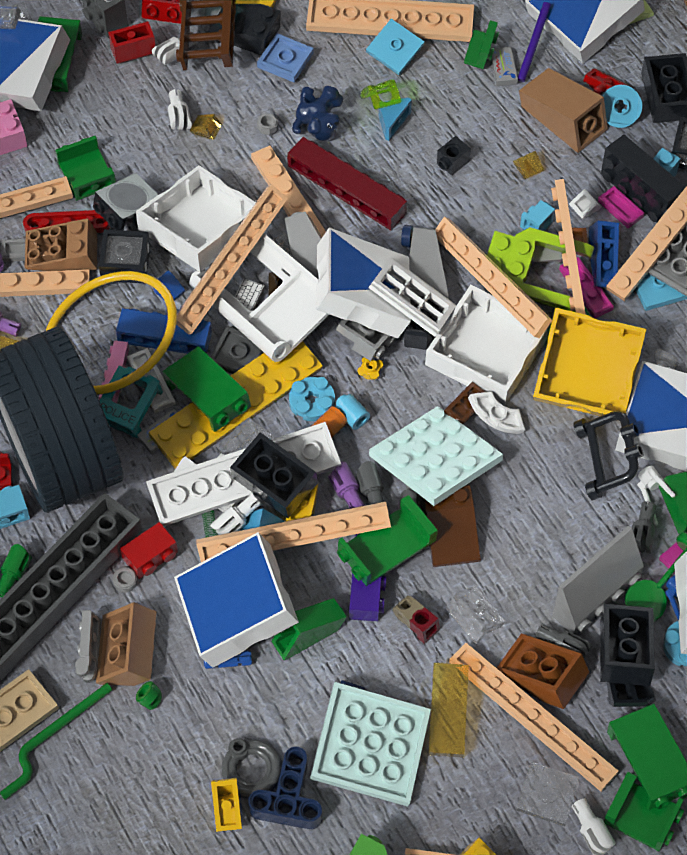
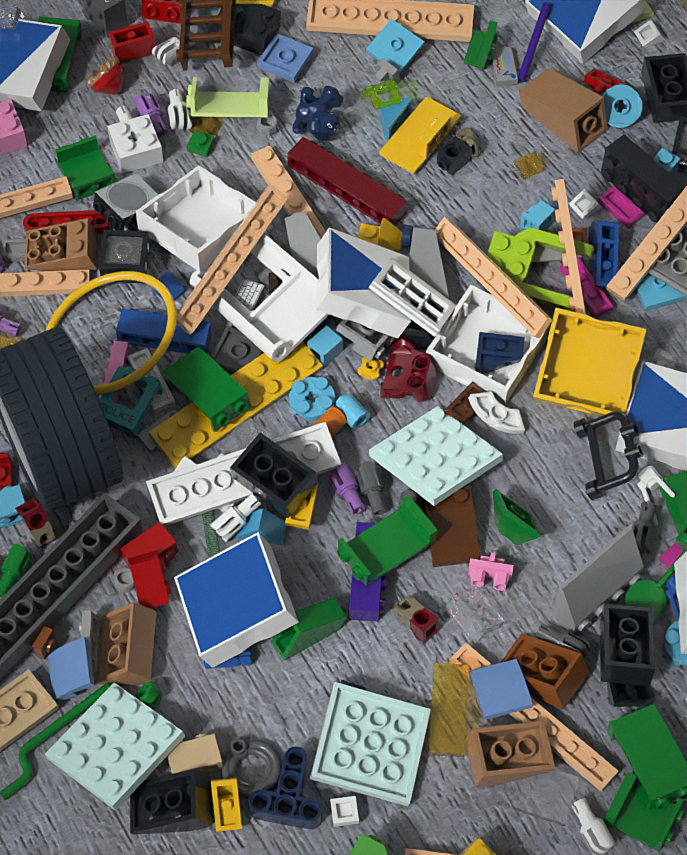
light nougat plate [196,502,391,562] -> none
none -> dark red leg [15,498,56,548]
none -> dark orange plate [32,626,56,660]
none -> light aqua plate [45,682,185,811]
none -> medium blue slope [48,637,95,703]
none -> red hair [87,57,124,95]
none -> white brick [107,106,163,174]
none -> red brick [127,551,172,608]
none -> black slope [130,769,212,835]
none -> medium lavender arm [134,93,168,138]
none -> tan brick [167,733,223,775]
none -> yellowish green panel [186,76,270,117]
none -> green plate [187,130,215,157]
none -> medium azure brick [307,326,343,367]
none -> white plate [330,796,359,827]
none -> yellow slope [357,218,402,253]
none -> light grey tile [375,58,400,89]
none -> yellow bracket [379,97,461,174]
none -> dark red piece [380,338,438,402]
none -> dark tan piece [456,127,478,157]
none -> medium nougat slope [465,721,556,787]
none -> bright pink hips [468,550,514,591]
none -> medium blue slope [469,659,533,720]
none -> dark blue wing [475,332,525,375]
none -> green slope [493,489,540,545]
none -> white slope [634,20,665,48]

